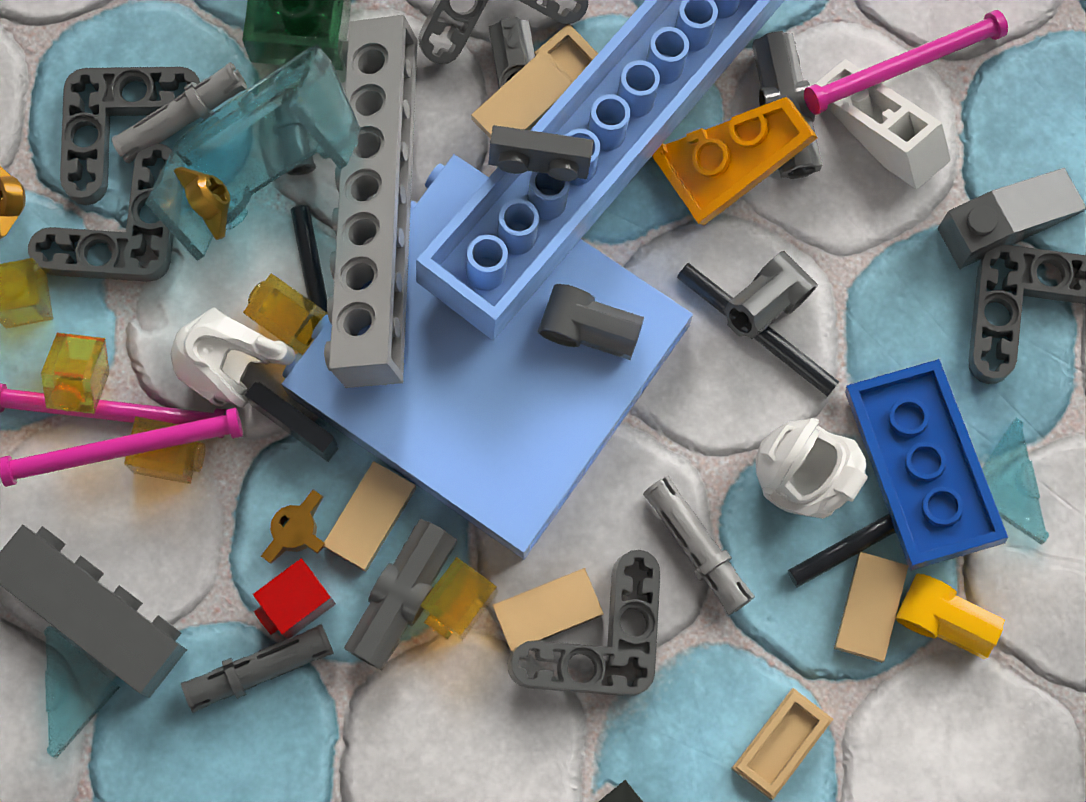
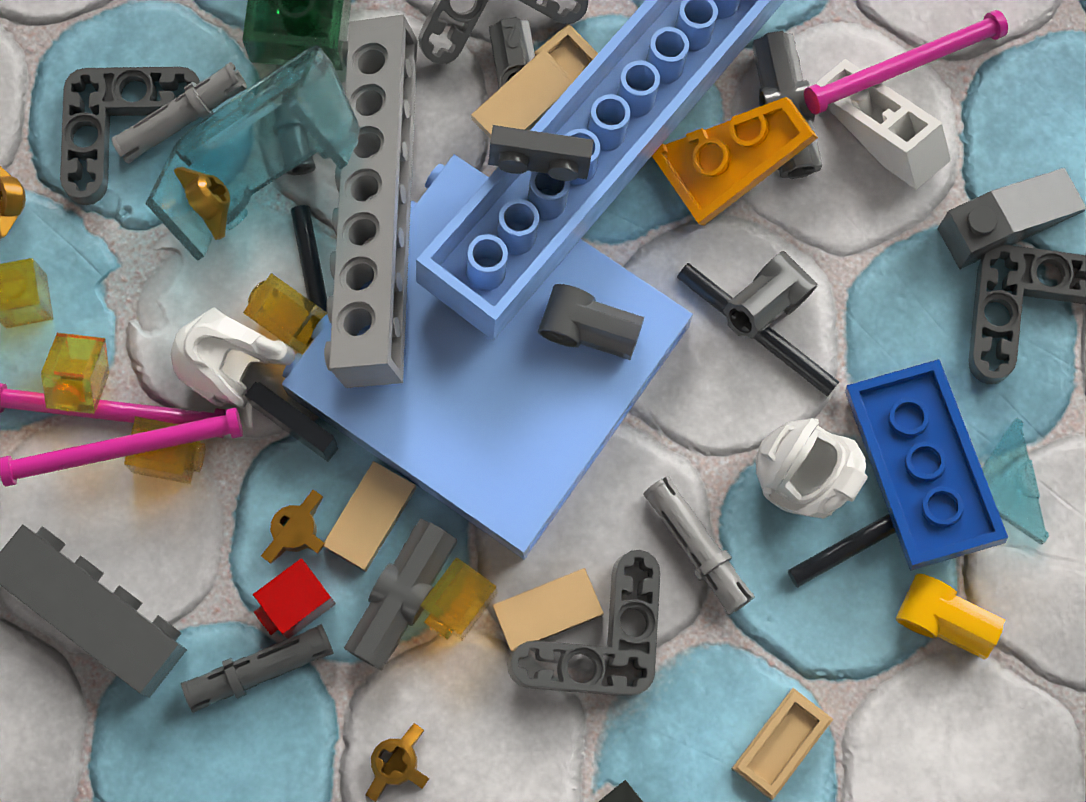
dark grey beam [28,143,181,282] -> none
clear light blue tile [44,625,120,758] -> none
tan tile [834,552,908,663] -> none
none -> pearl gold piece [365,723,430,802]

